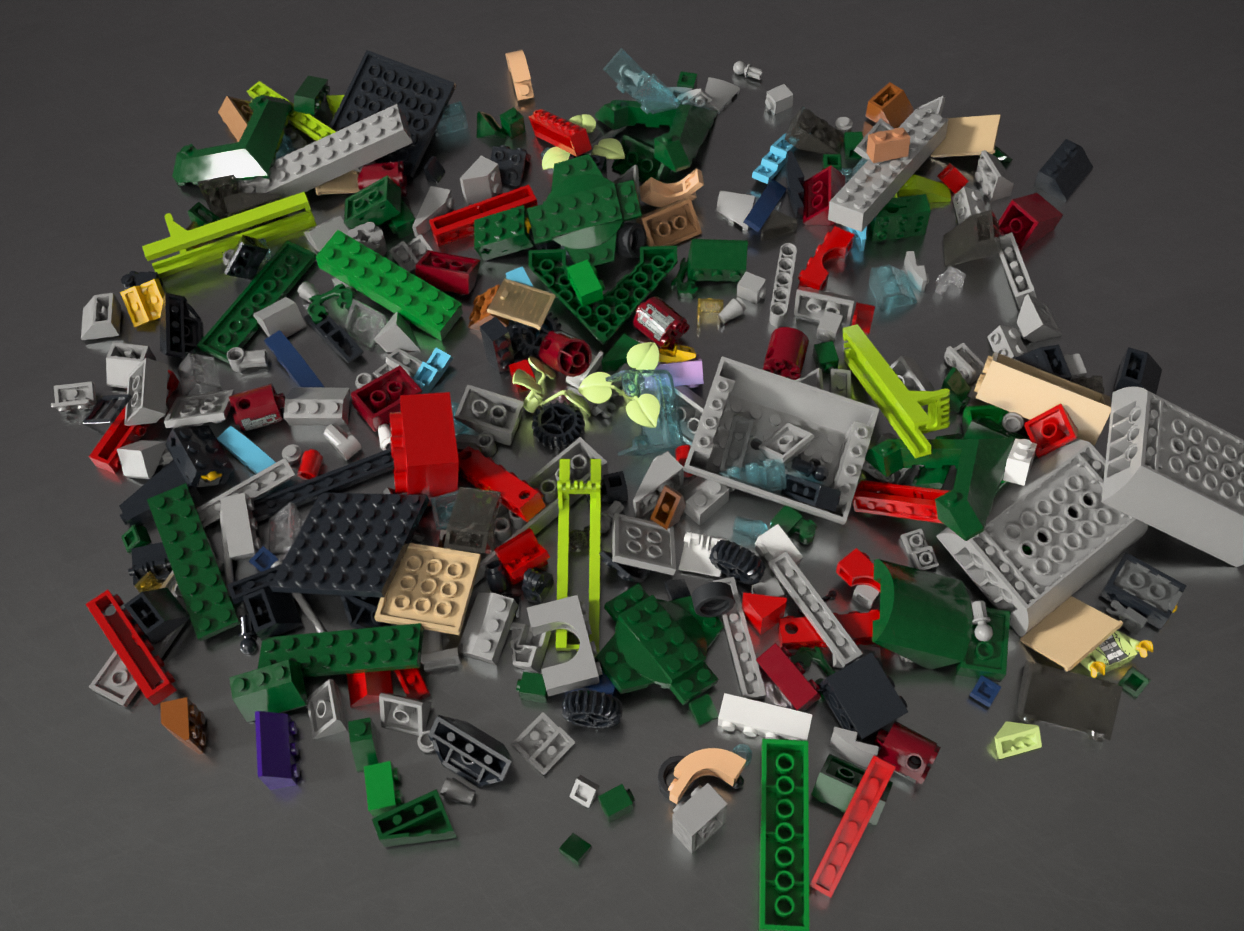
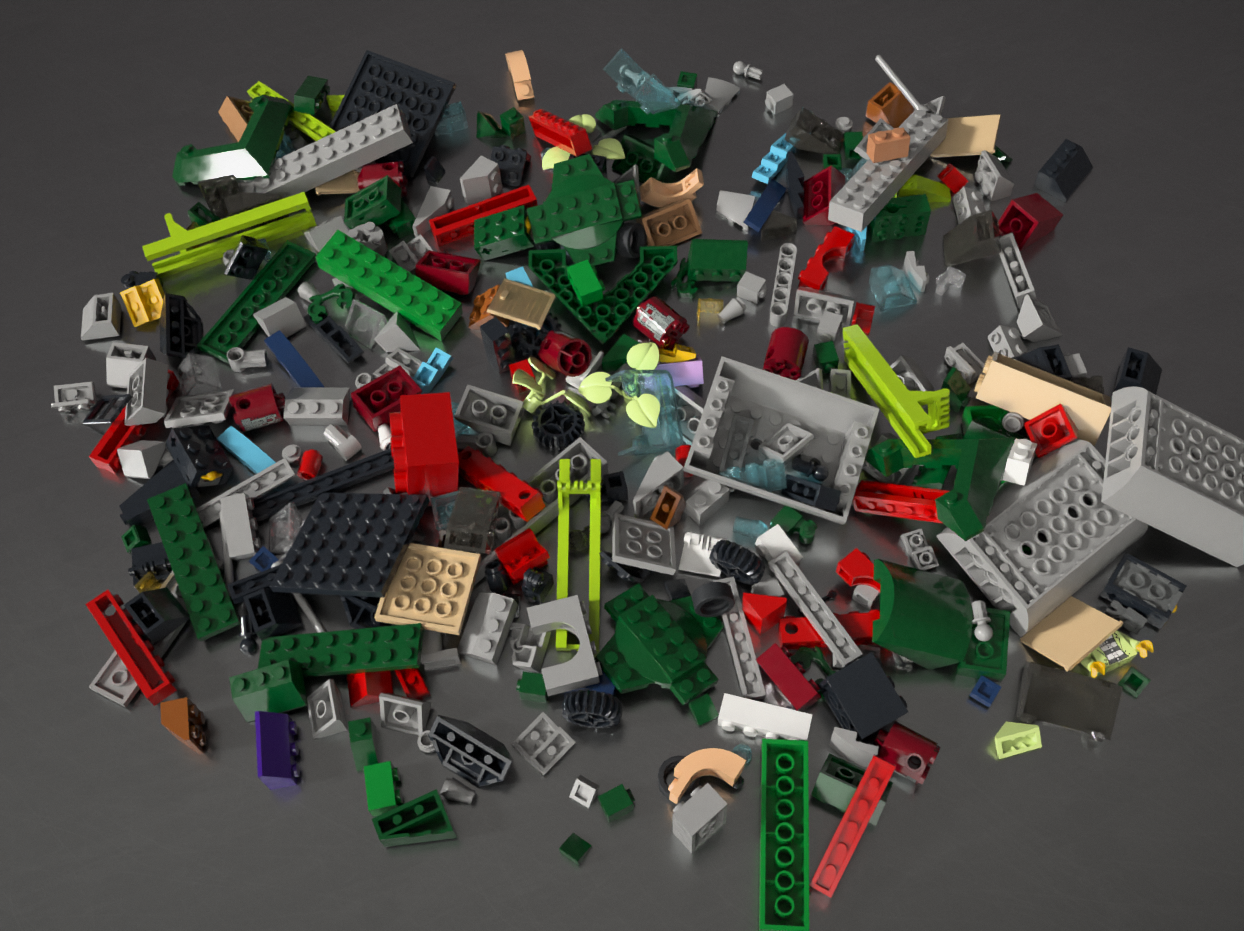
none -> light grey piece [875,55,931,113]

